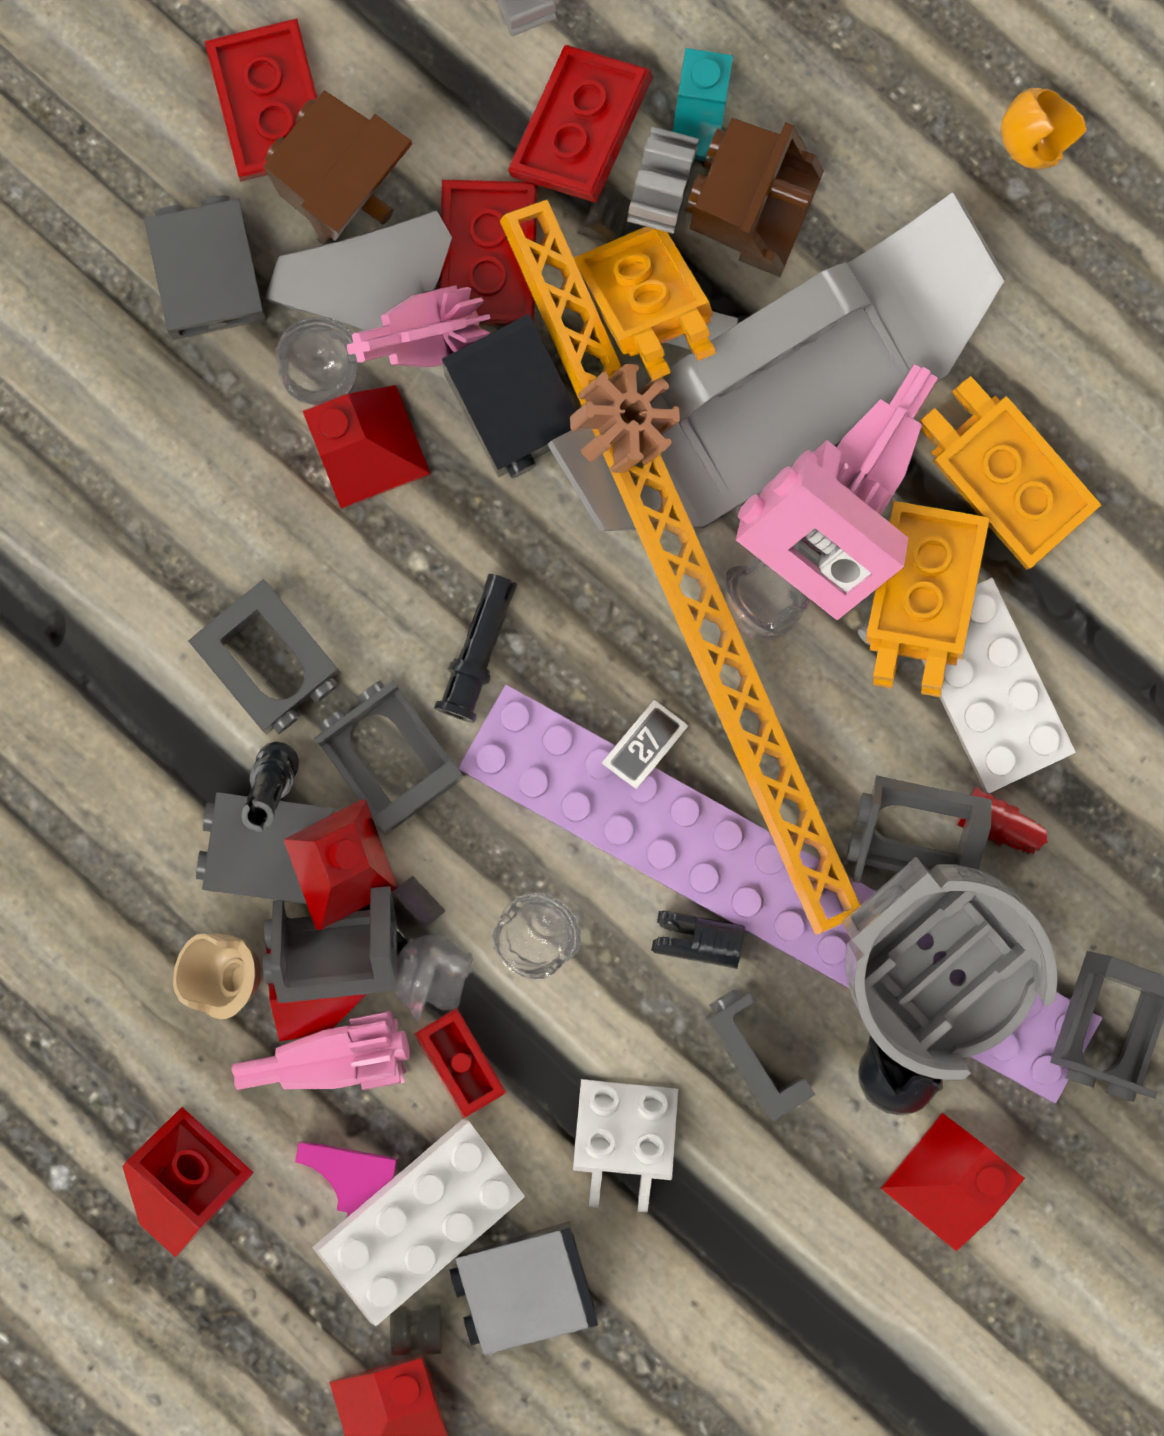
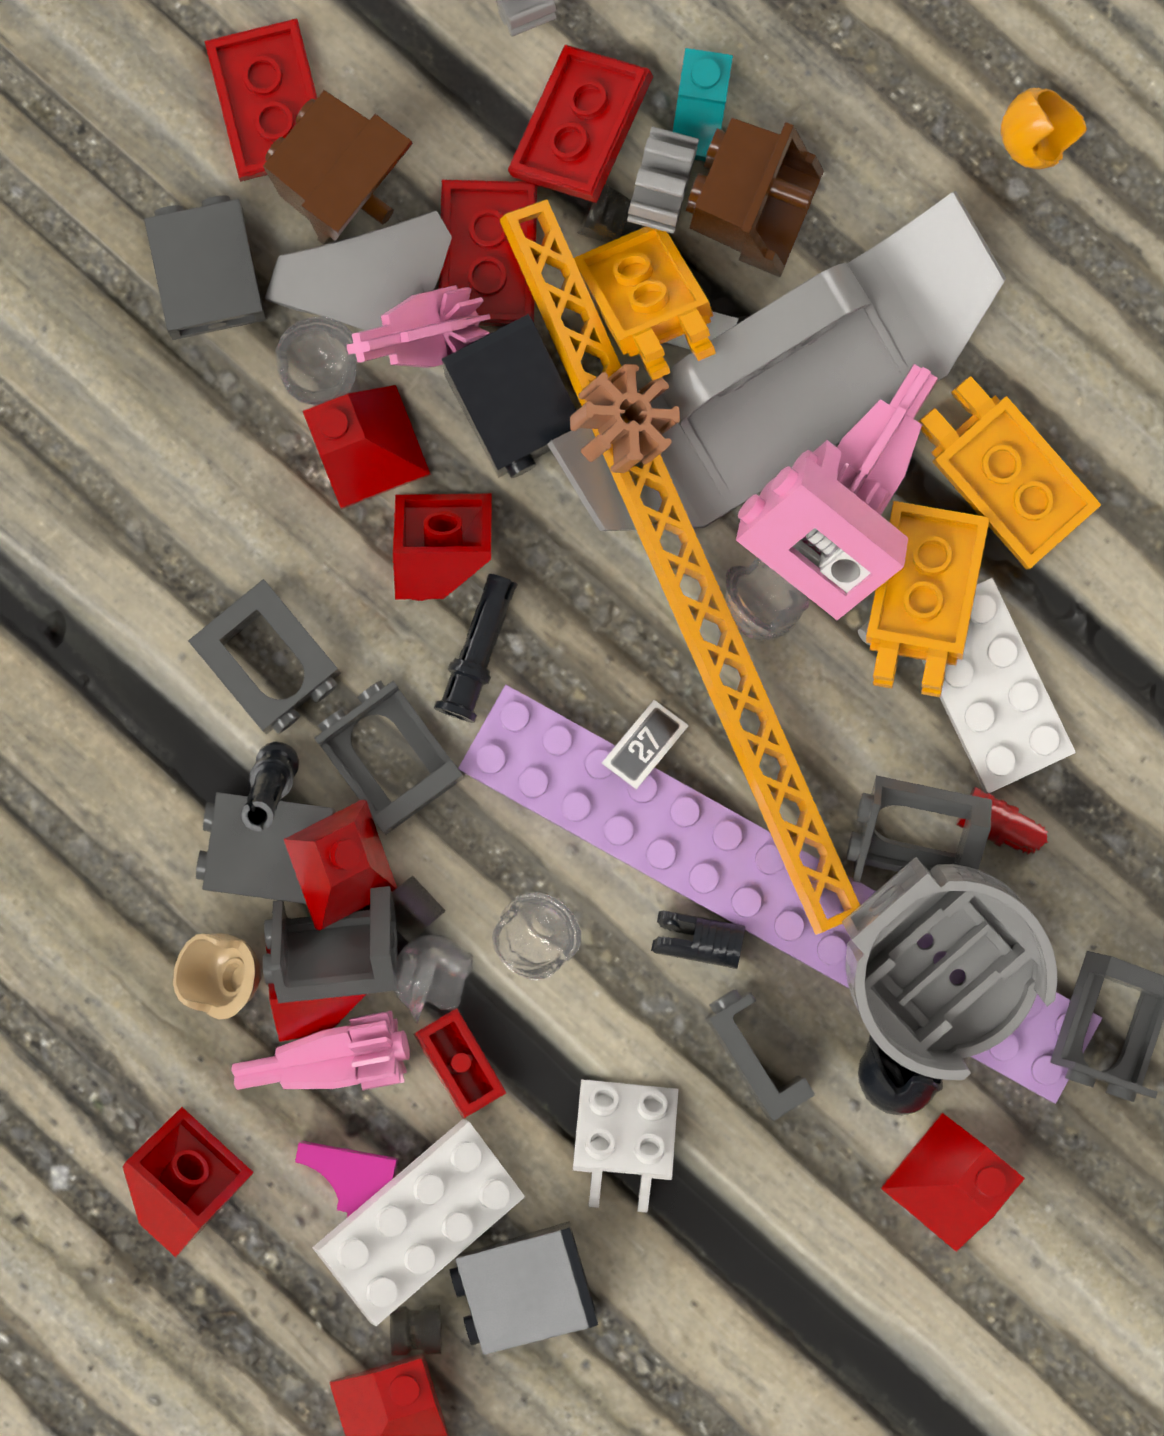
none -> red slope [393,493,492,601]

